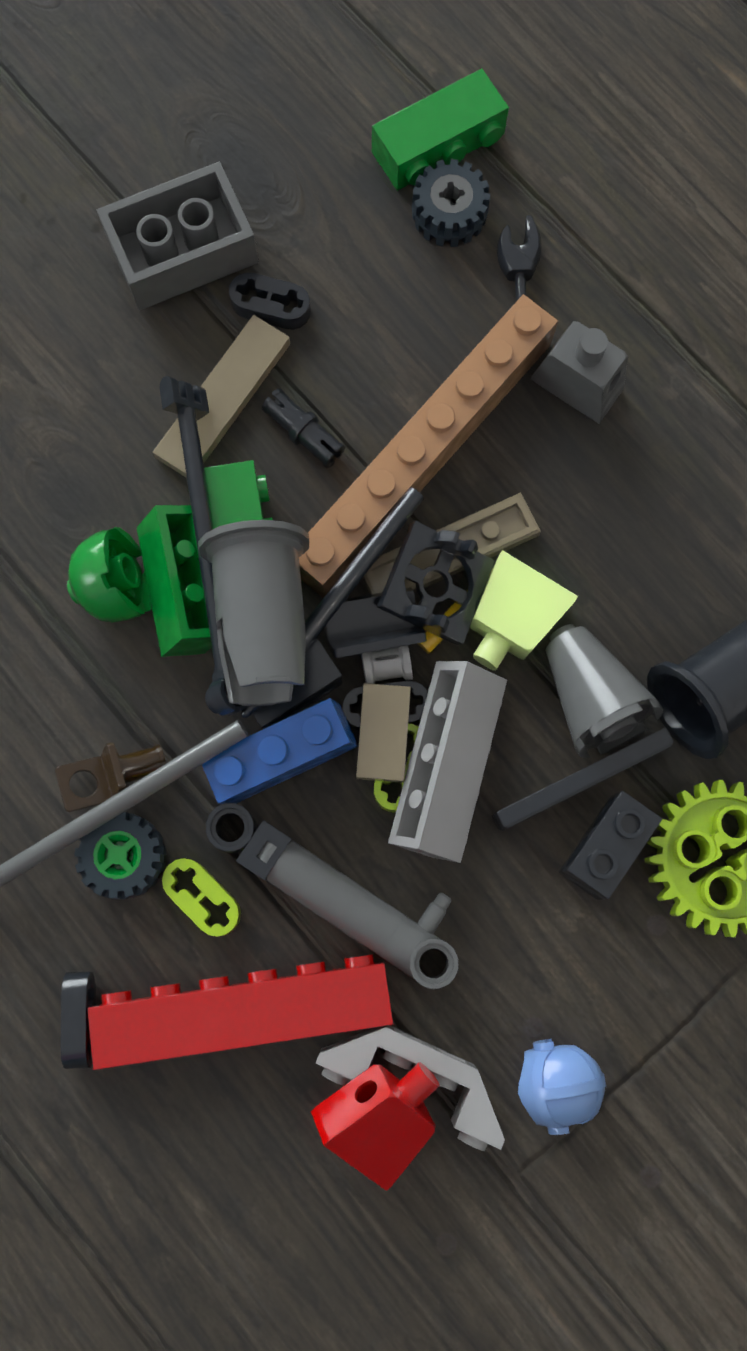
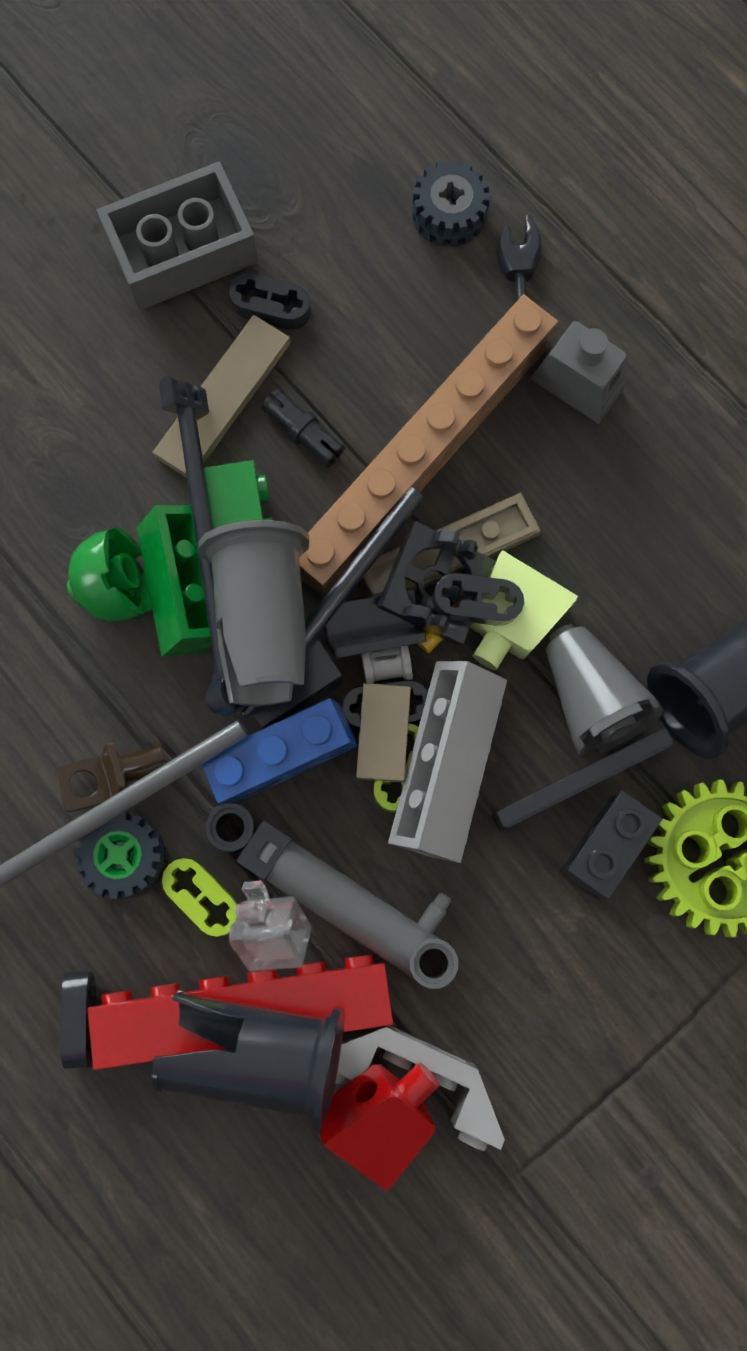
green brick [371,68,509,191] -> none
medium blue cap [518,1039,606,1135] -> none
none -> black piece [151,990,345,1134]
none -> clear brick [229,880,312,971]
none -> black beam [432,573,524,626]

